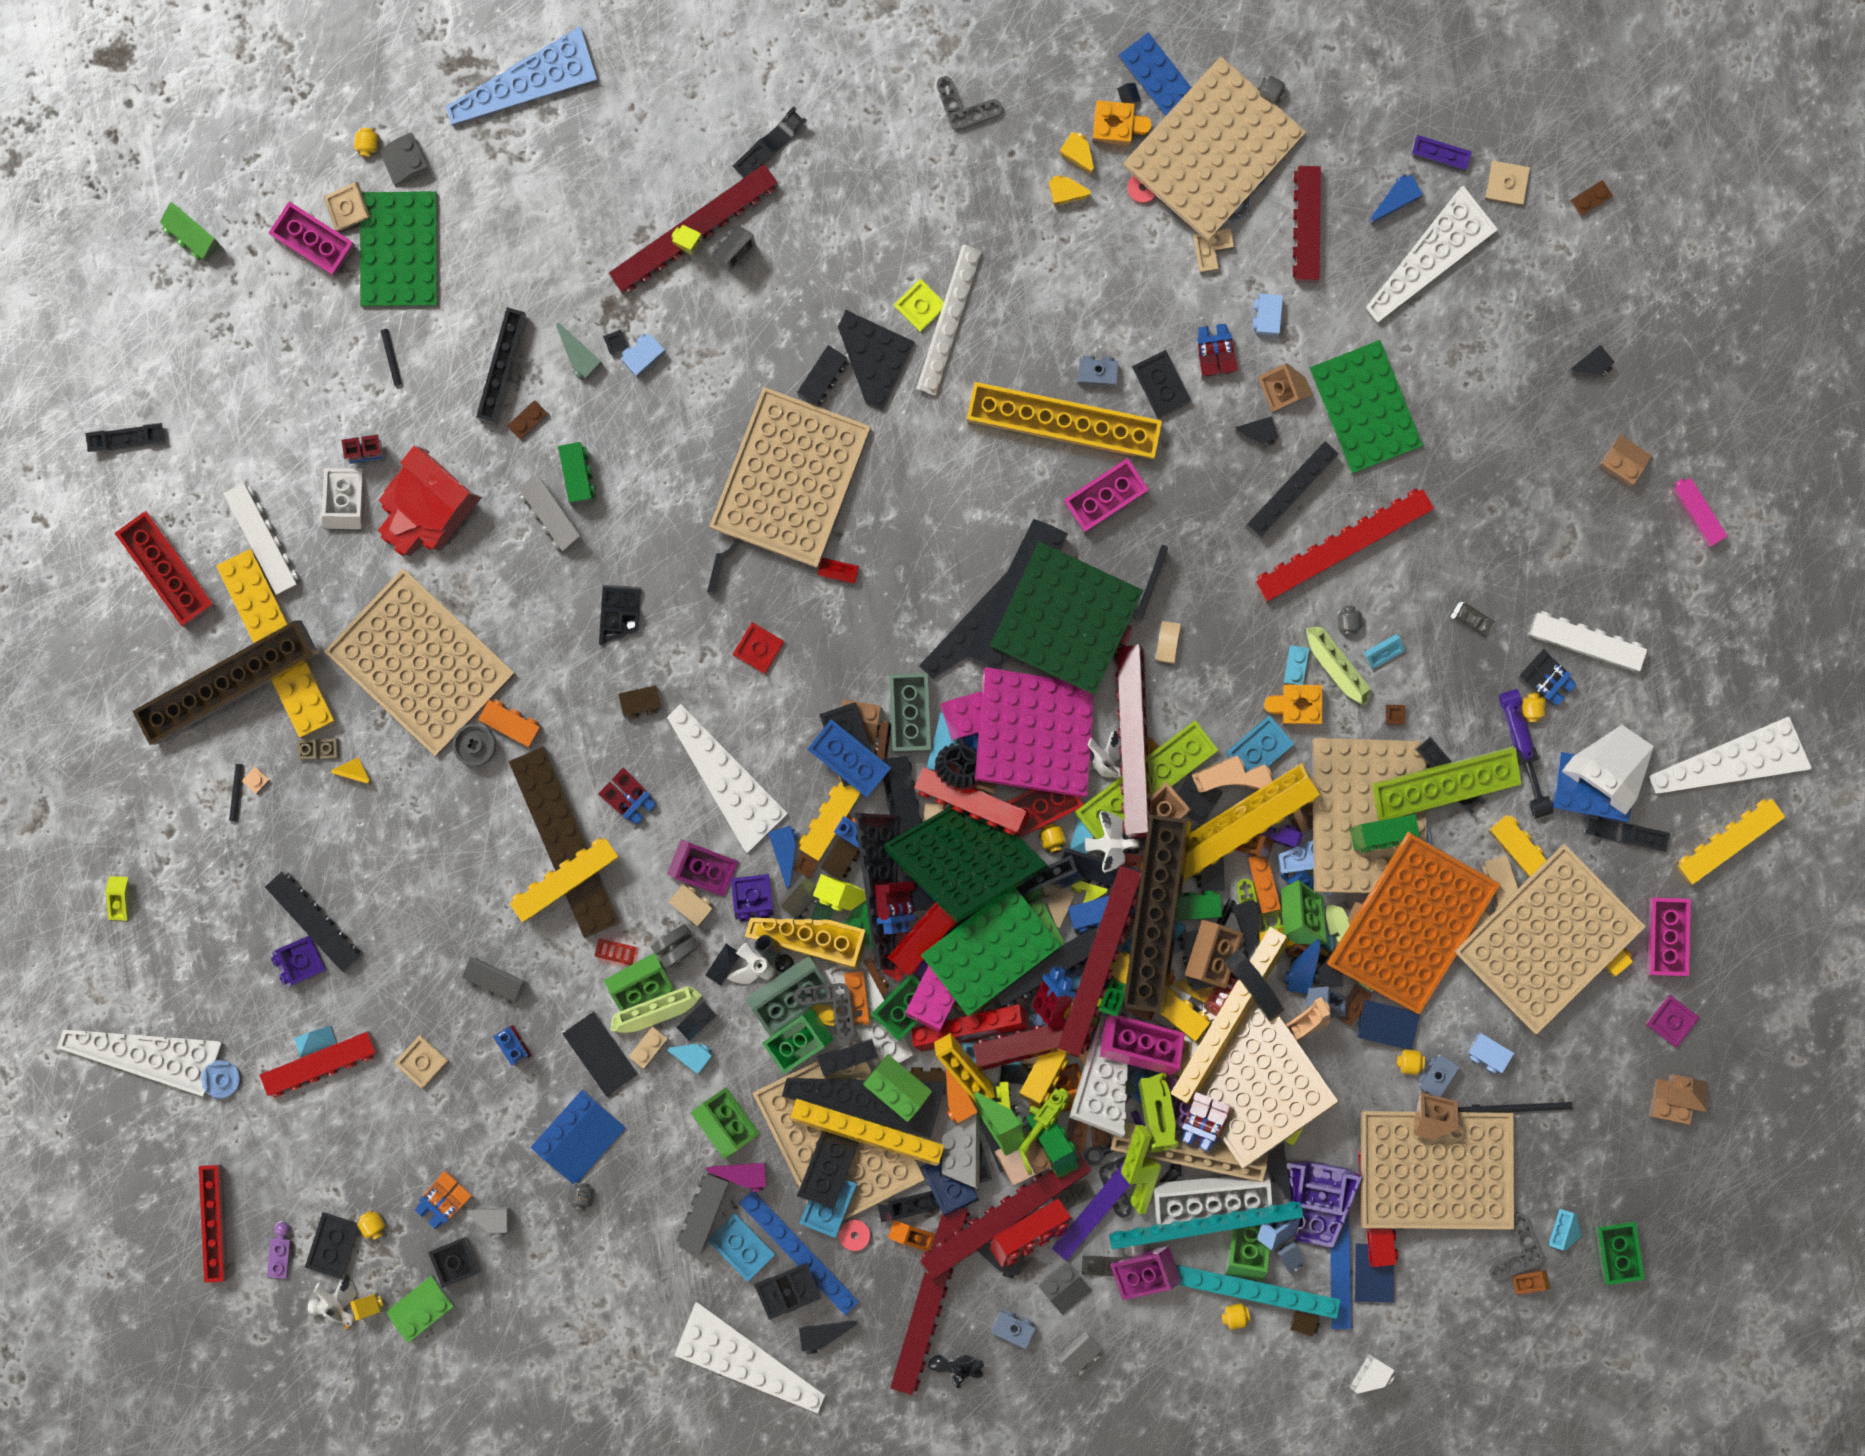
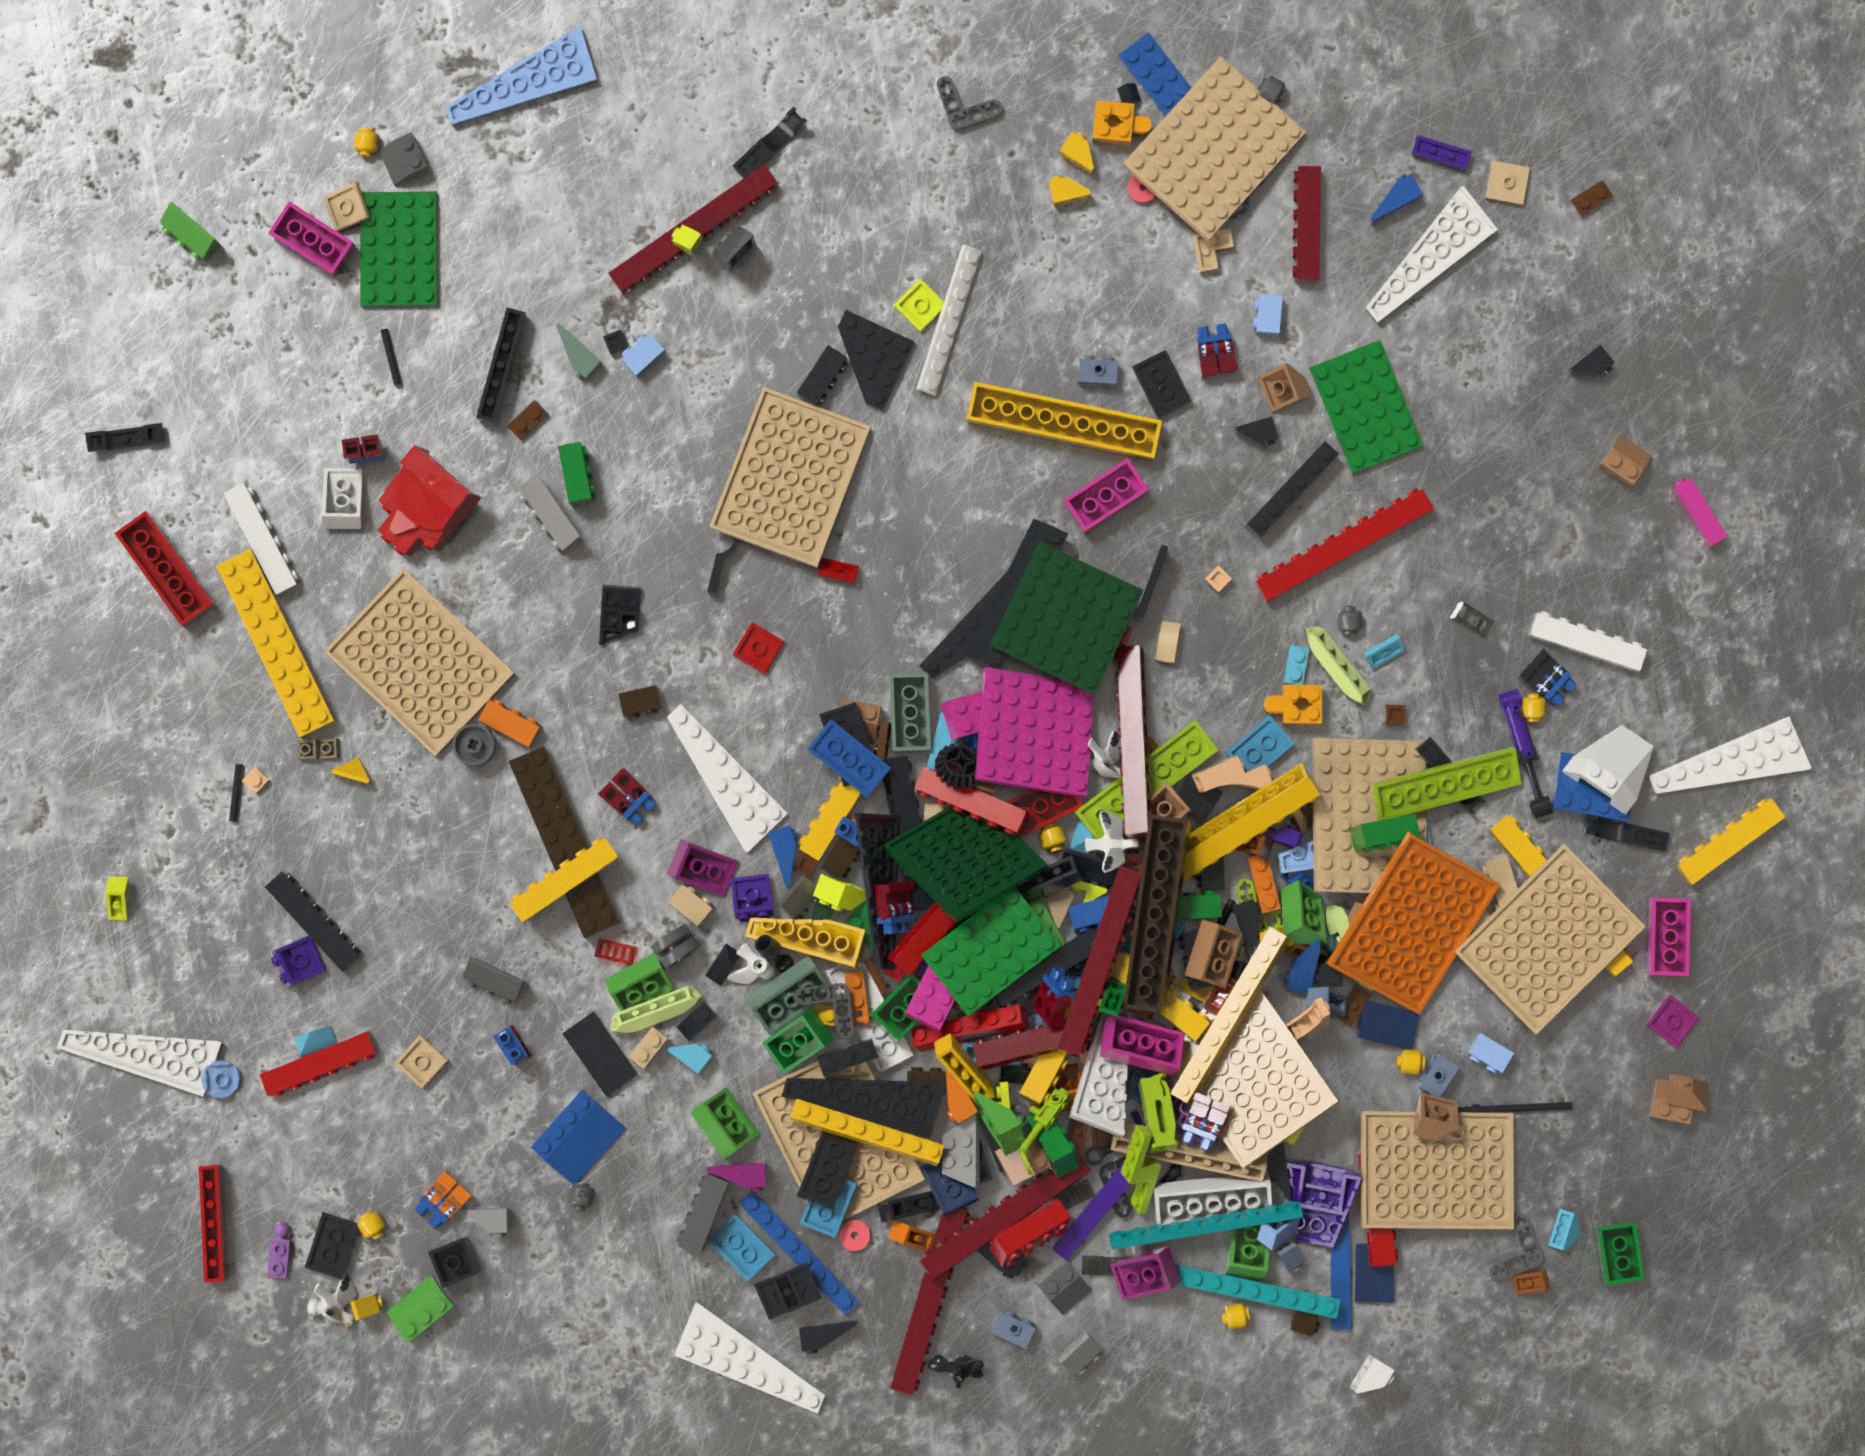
dark brown brick [132,620,319,745] -> none
bright green slope [863,1054,932,1122] -> none
black slope [1224,949,1284,1022] -> none
none -> light nougat plate [1205,565,1232,593]

